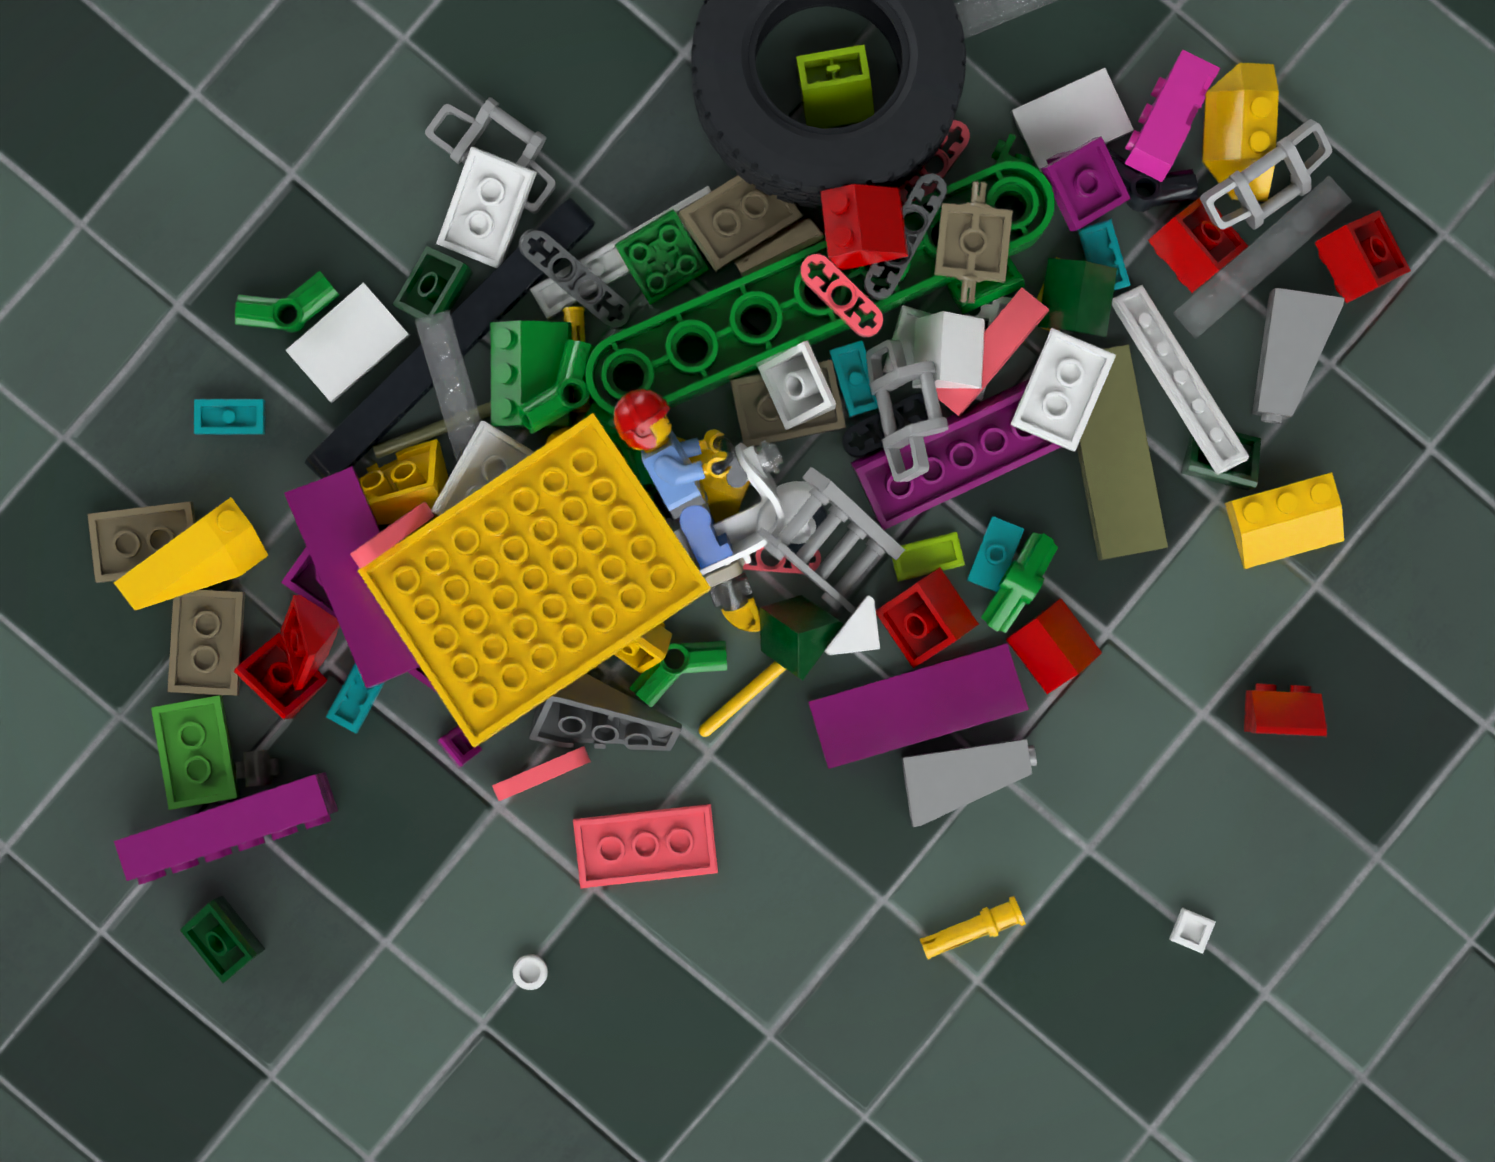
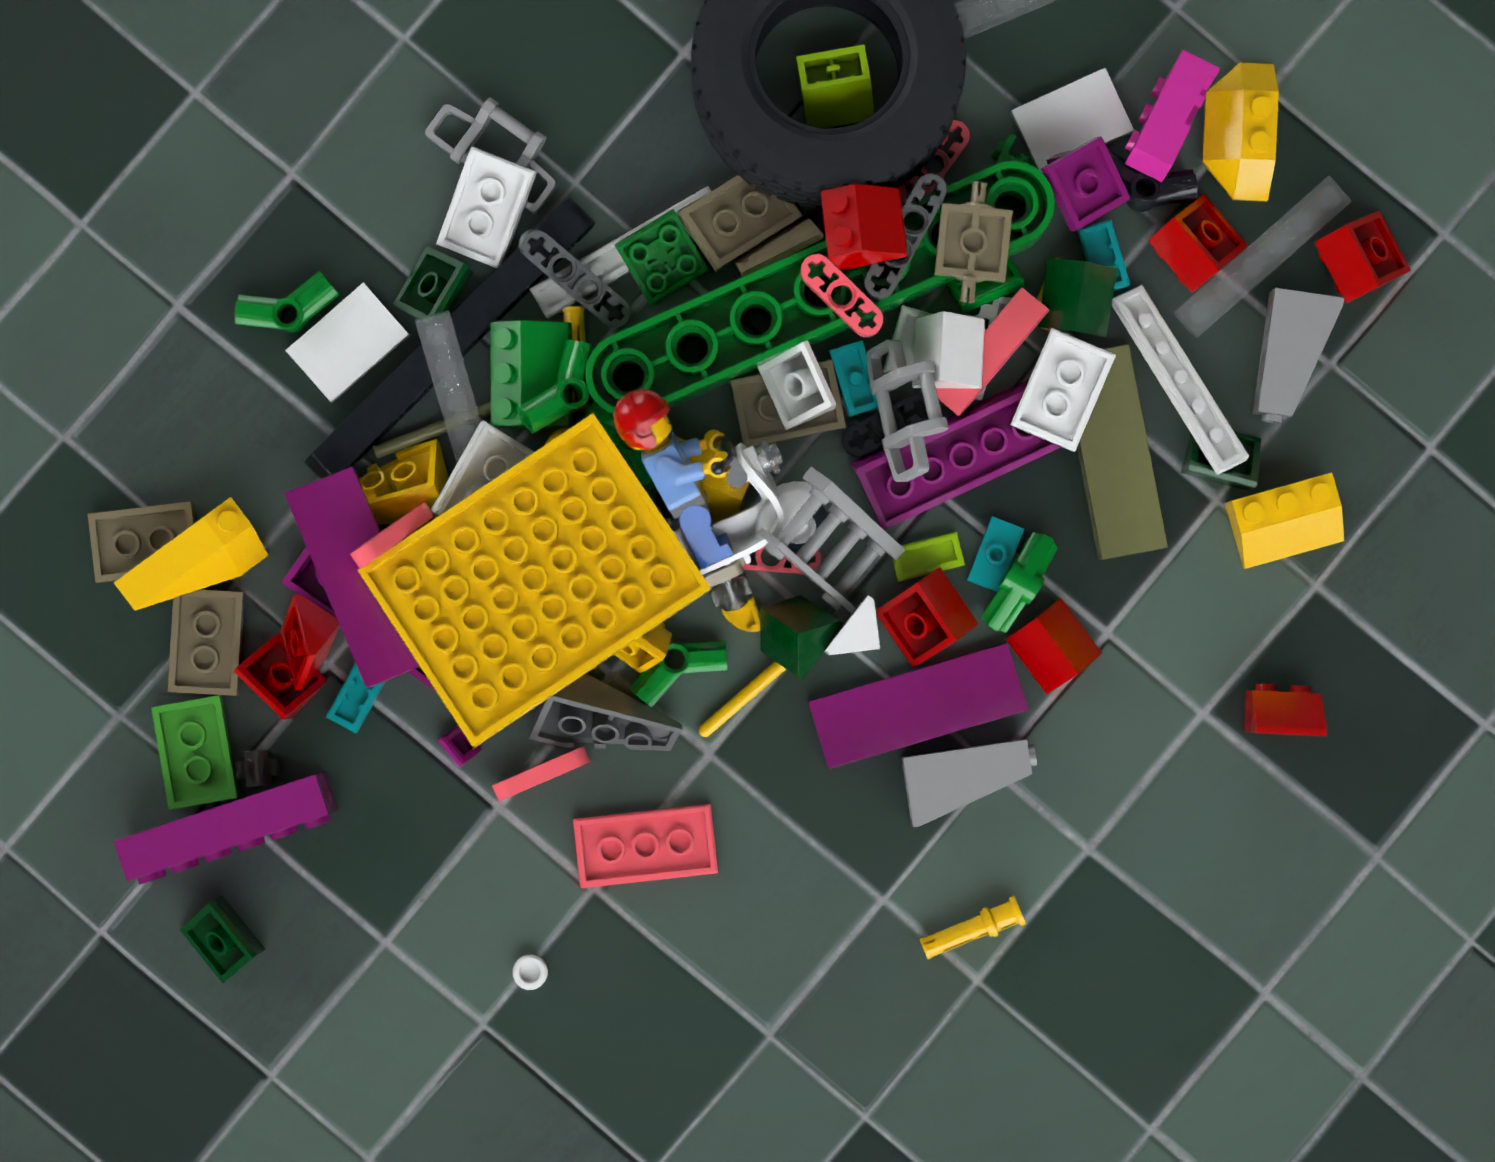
teal plate [194,399,265,435] -> none
white tile [1169,907,1216,954] -> none
light grey bar [1200,119,1332,230] -> none

